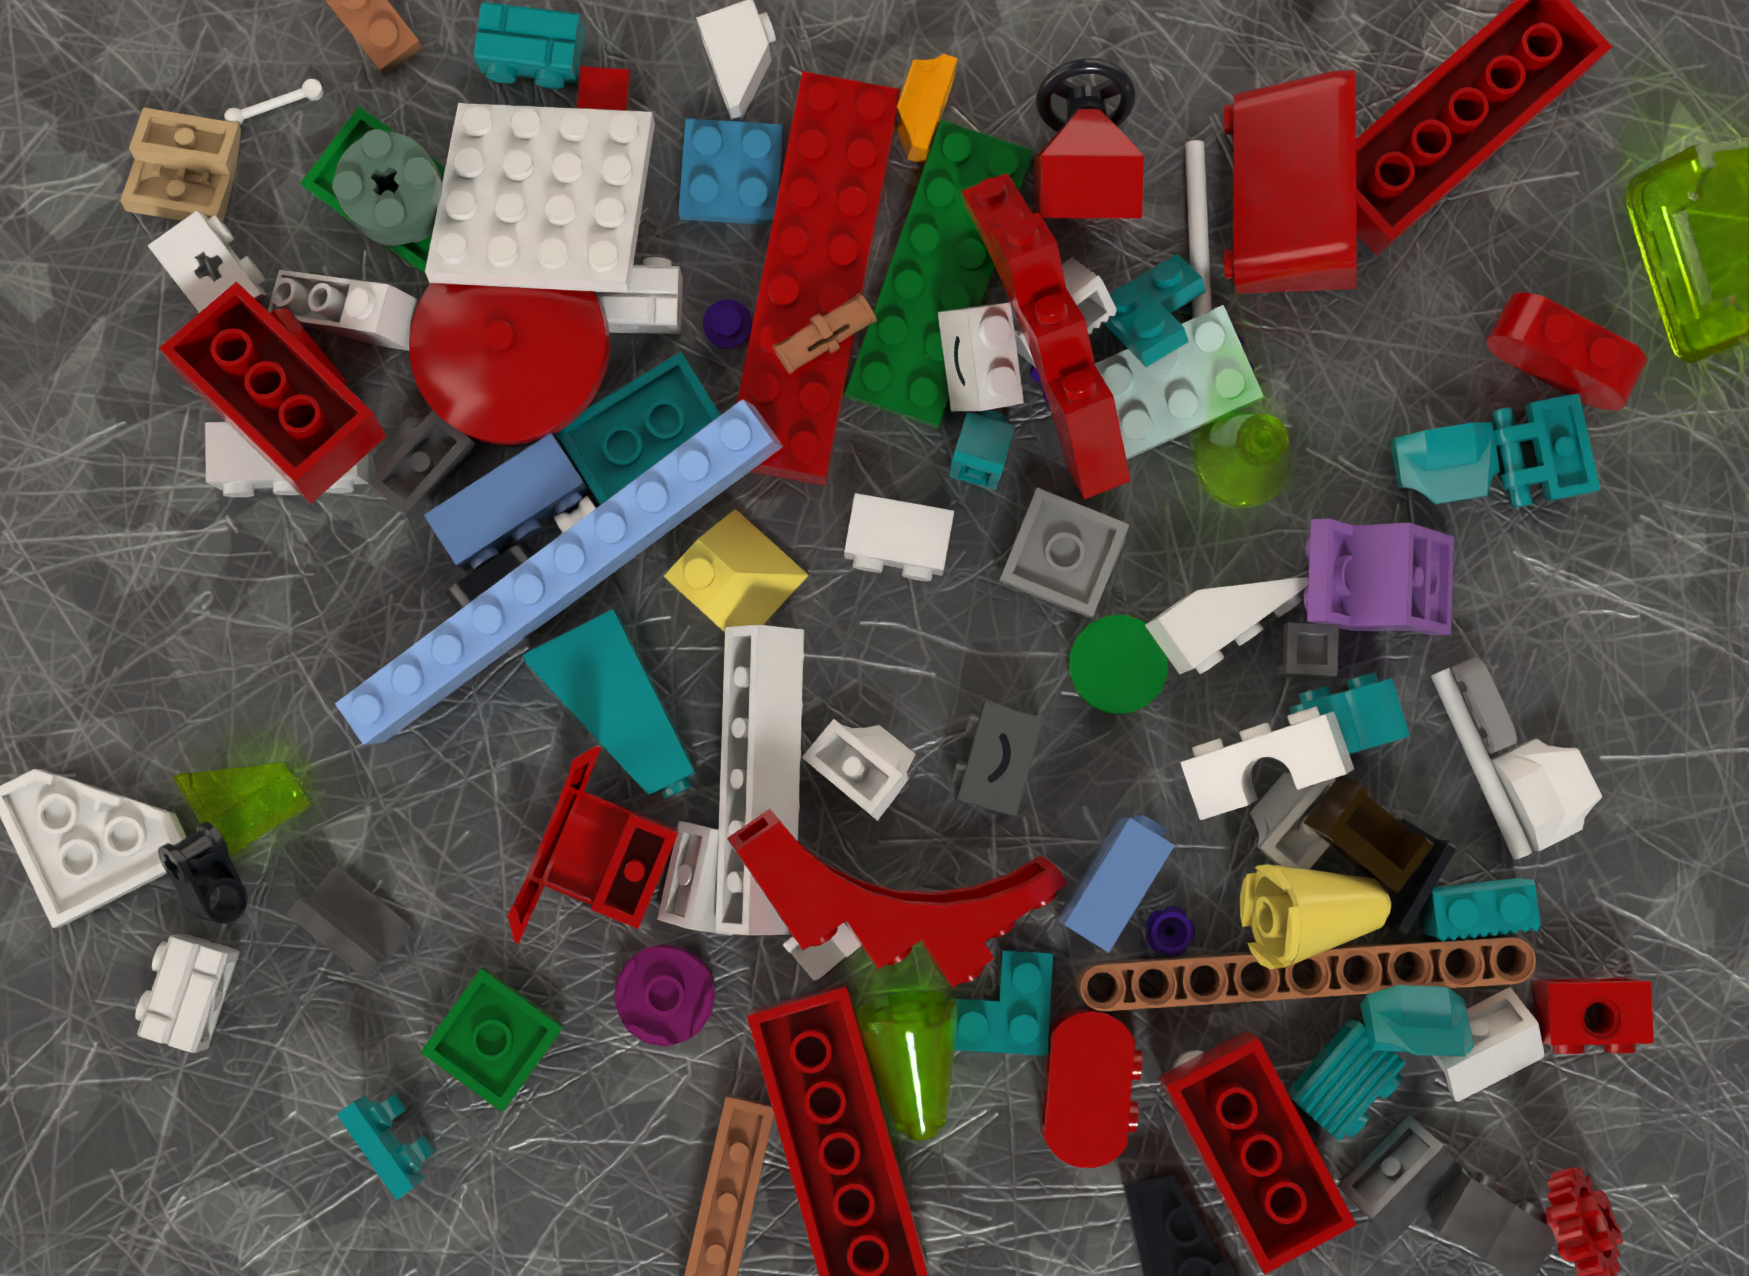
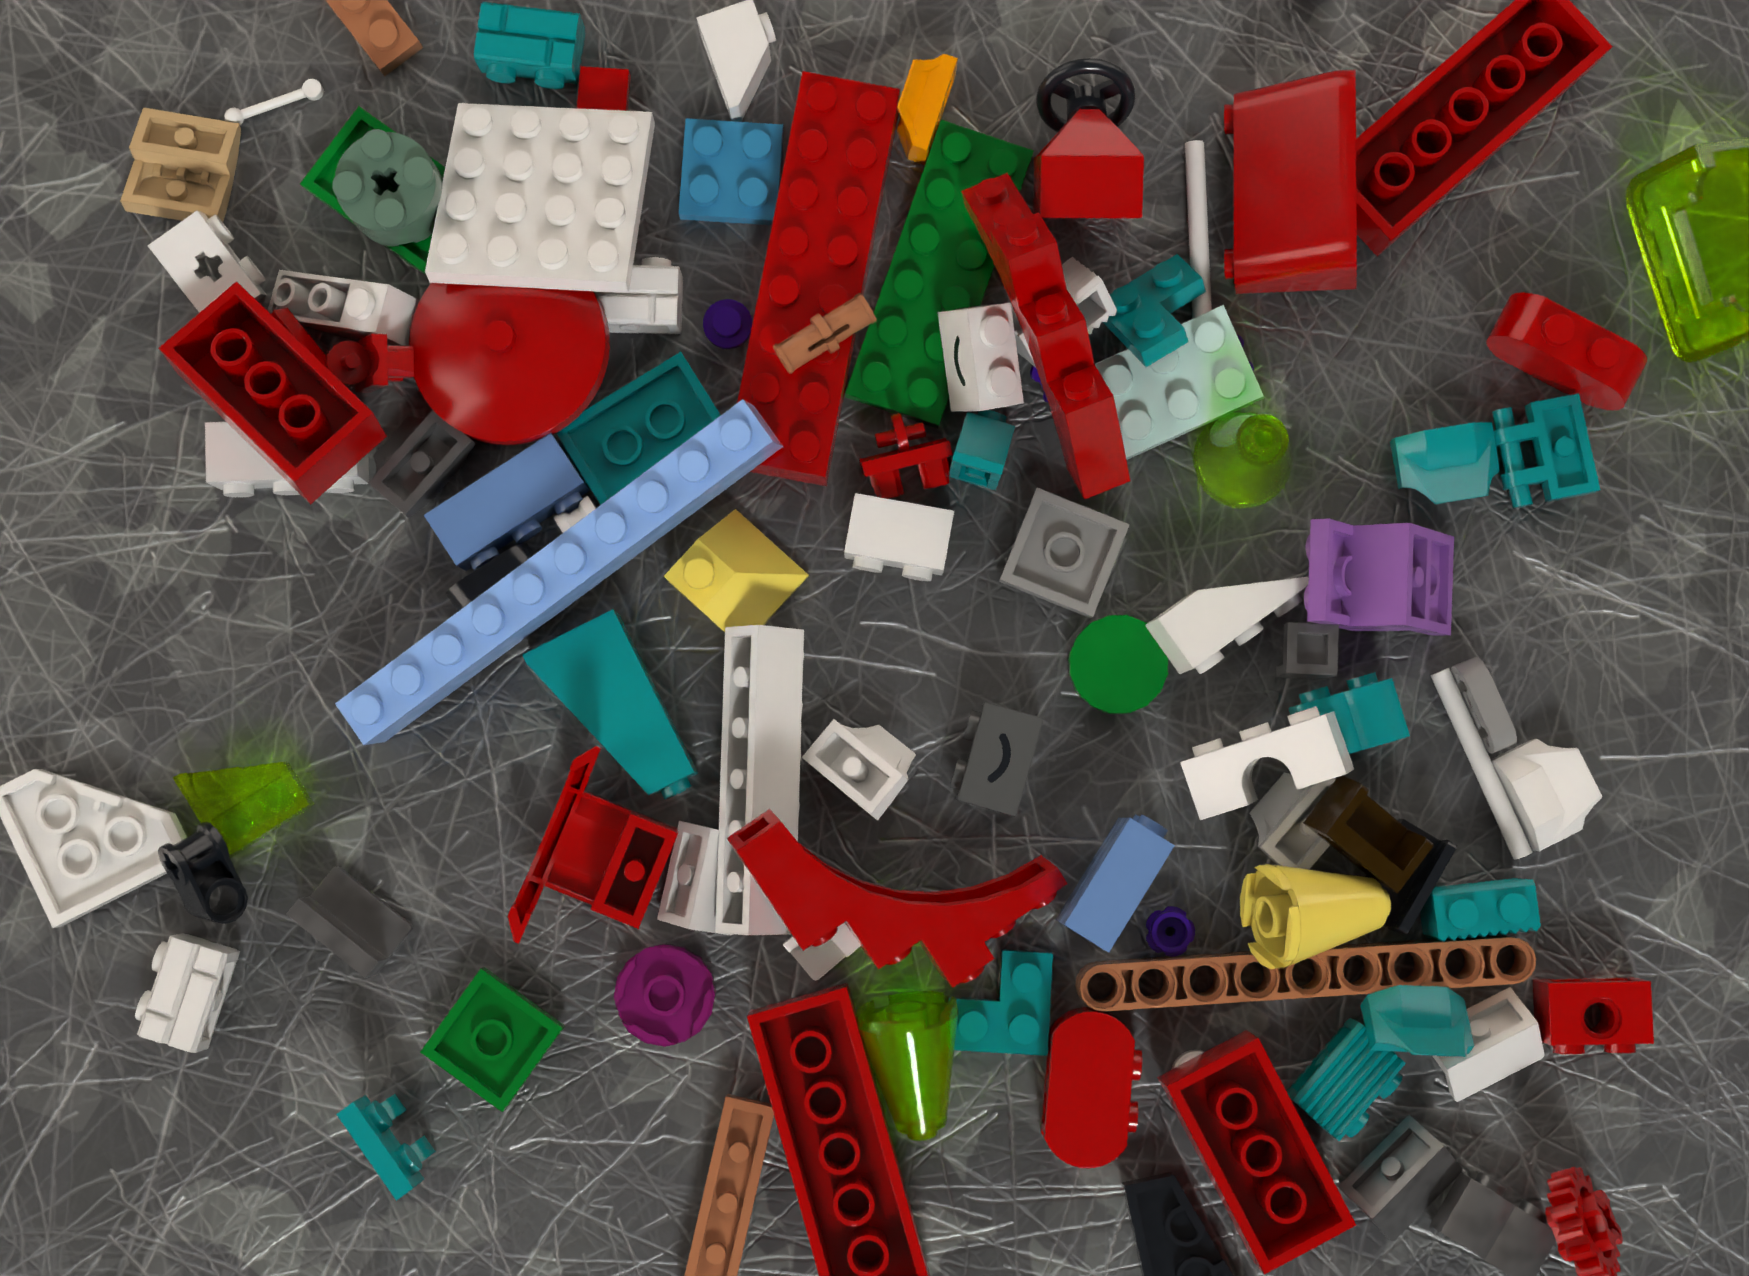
none -> red hips [325,334,414,392]
none -> red hips [859,413,953,499]

